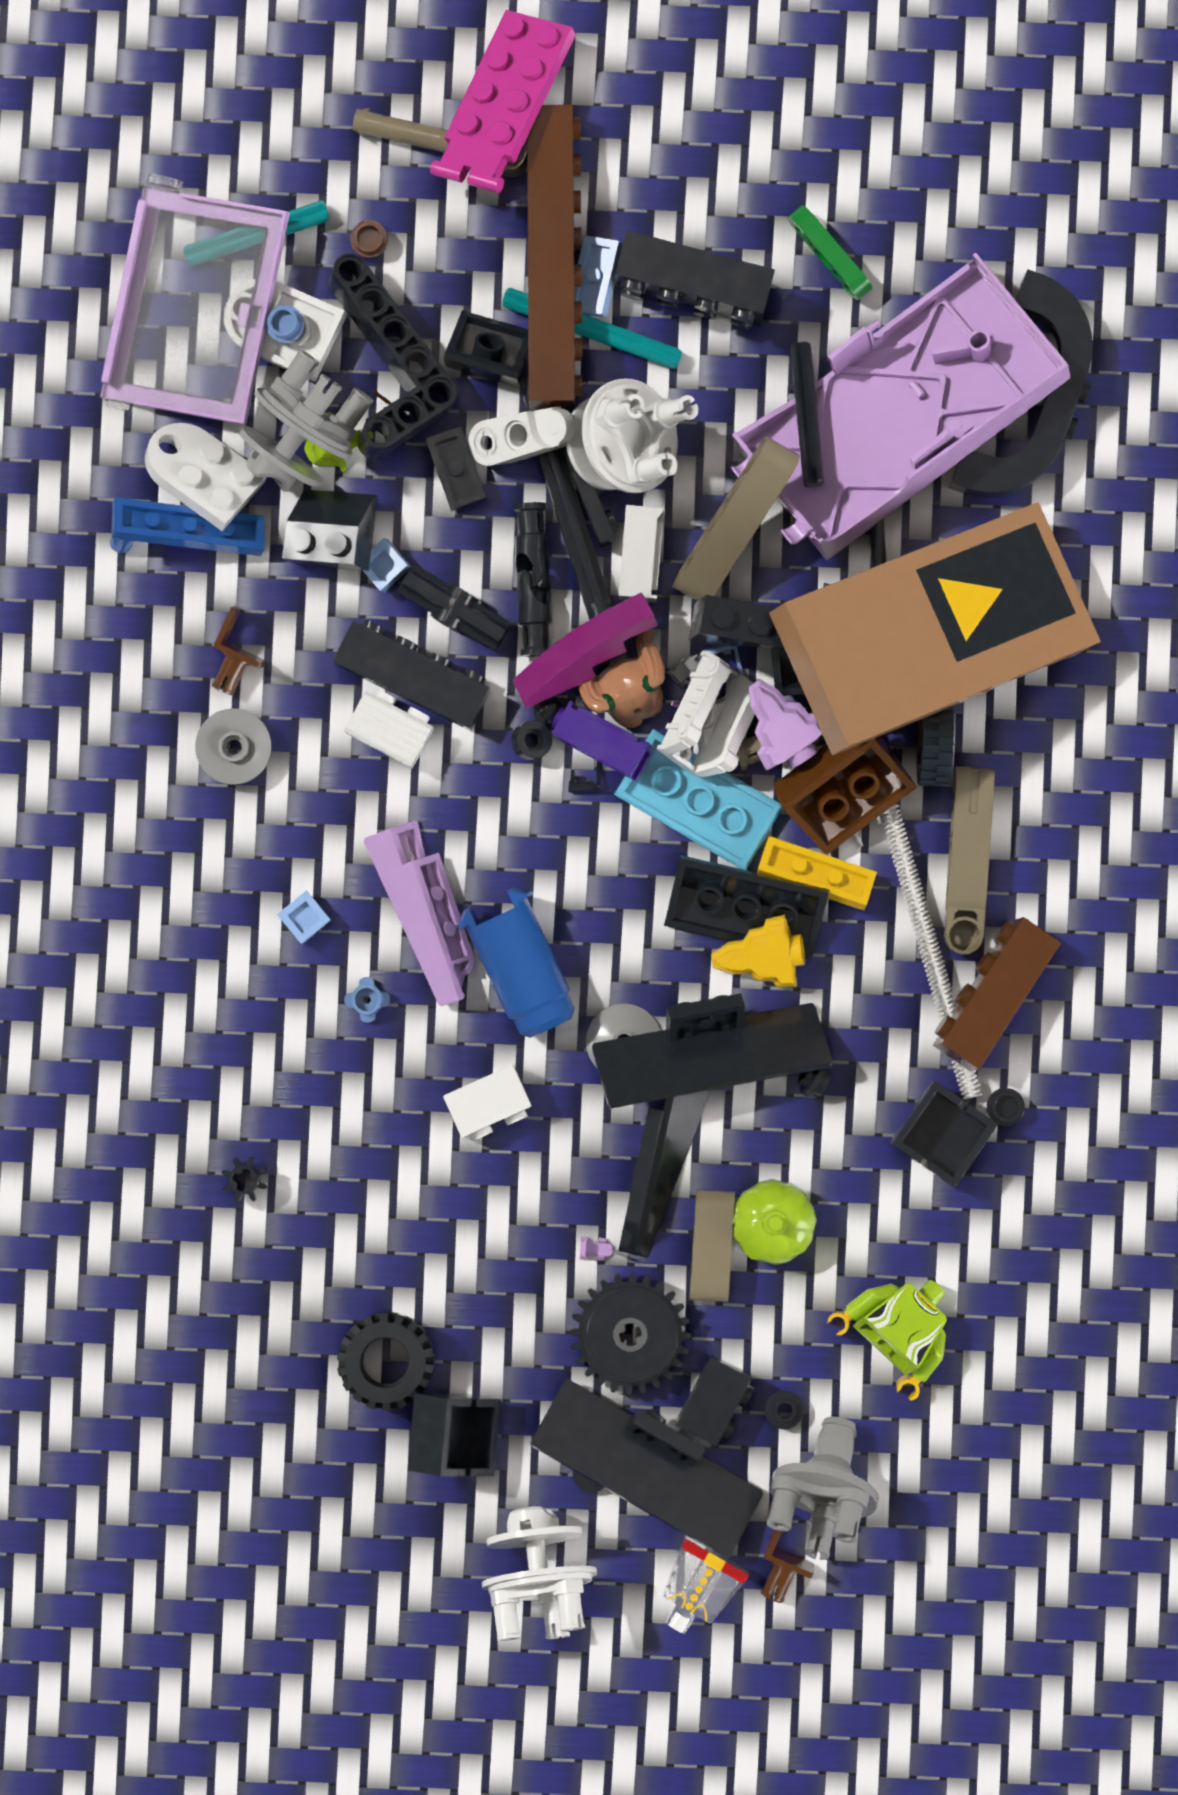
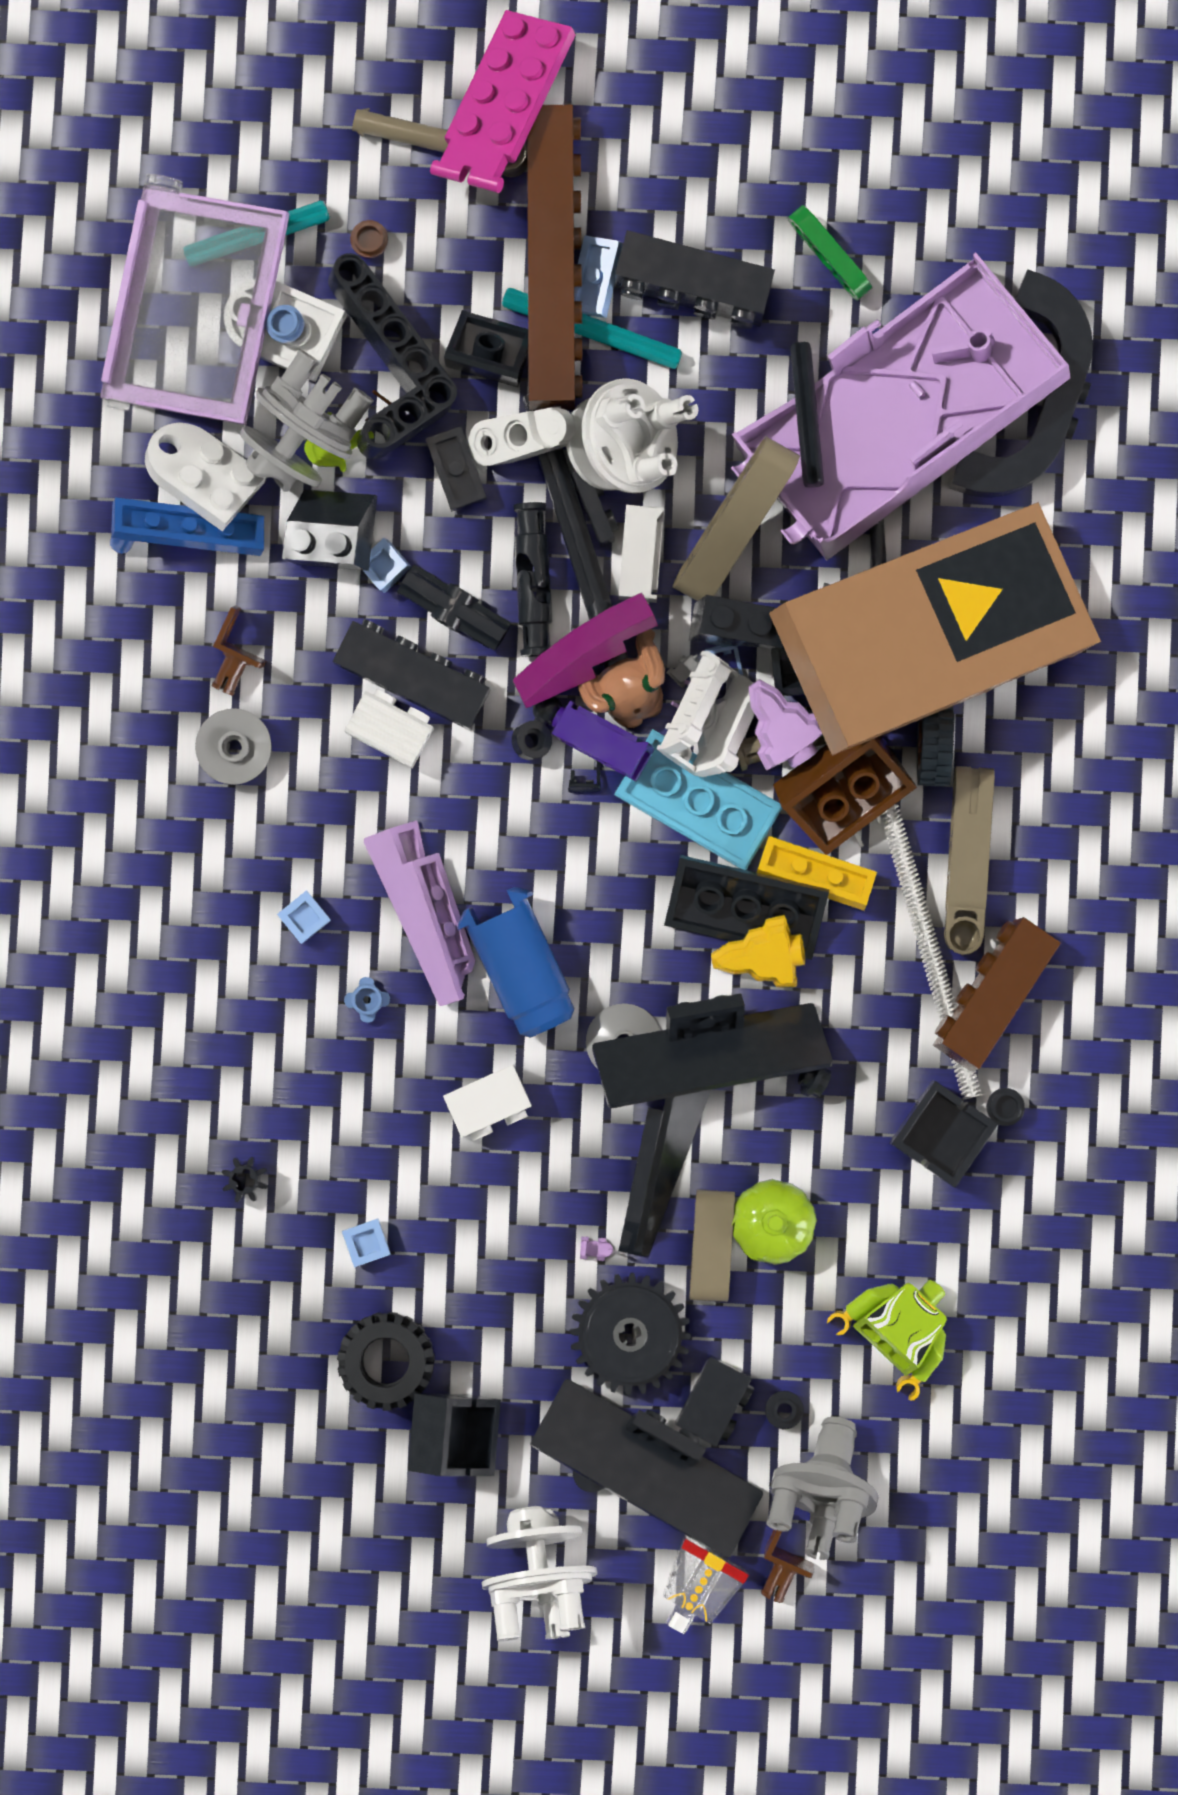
none -> light blue plate [342,1218,391,1267]

